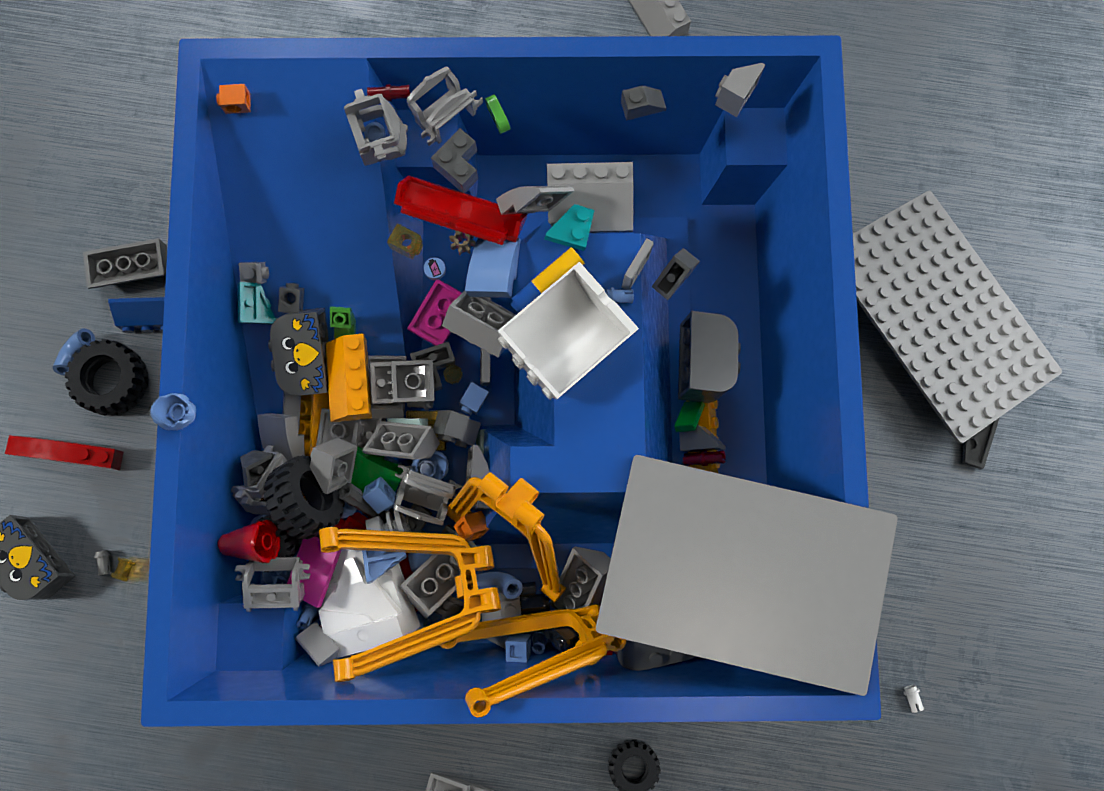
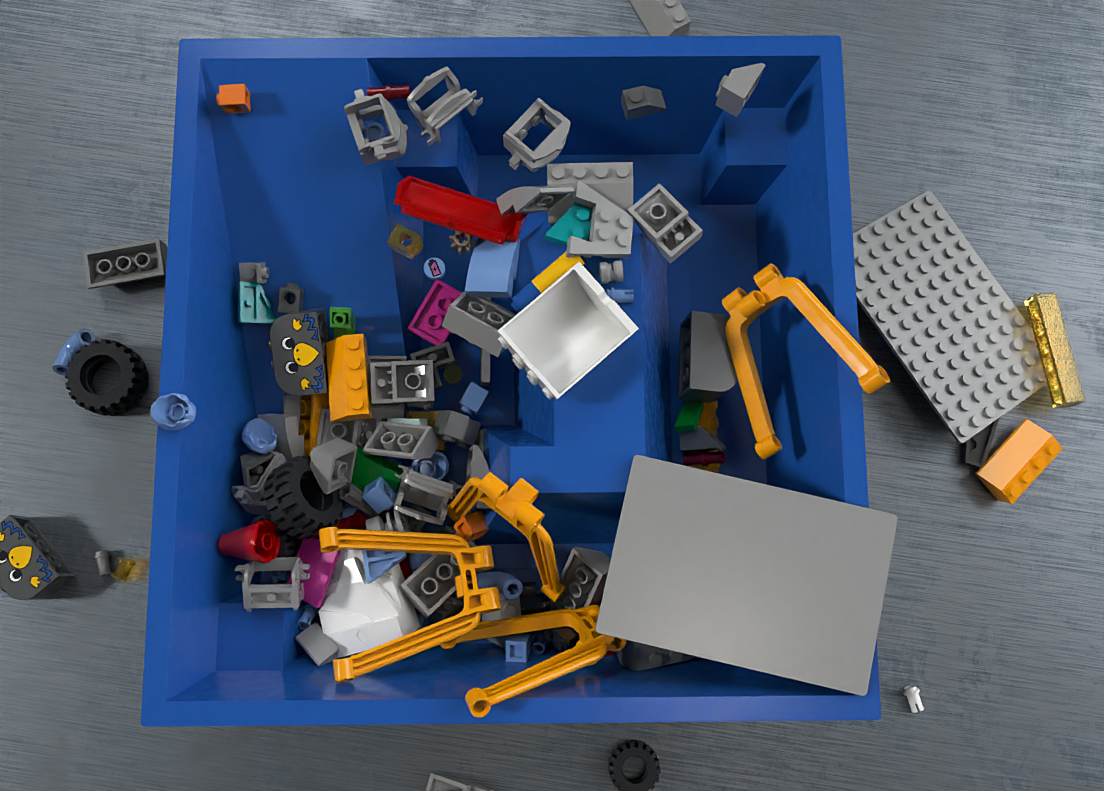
red slope [5,435,124,471] -> none
blue slope [108,297,165,333] -> none
dark grey brick [431,128,478,193] -> none
bright green beam [484,94,510,134] -> none
light grey tile [622,238,654,290] -> none
dark grey slope [652,248,700,300] -> none
none -> medium blue hair [242,418,277,454]
none -> light grey animal [503,98,570,172]
none -> light grey wing [566,181,634,258]
none -> light grey wheel [599,260,623,284]
none -> light grey slope [628,183,703,264]
none -> light orange piece [722,263,890,460]
none -> light orange slope [975,419,1063,504]
none -> clear yellow brick [1025,293,1086,408]

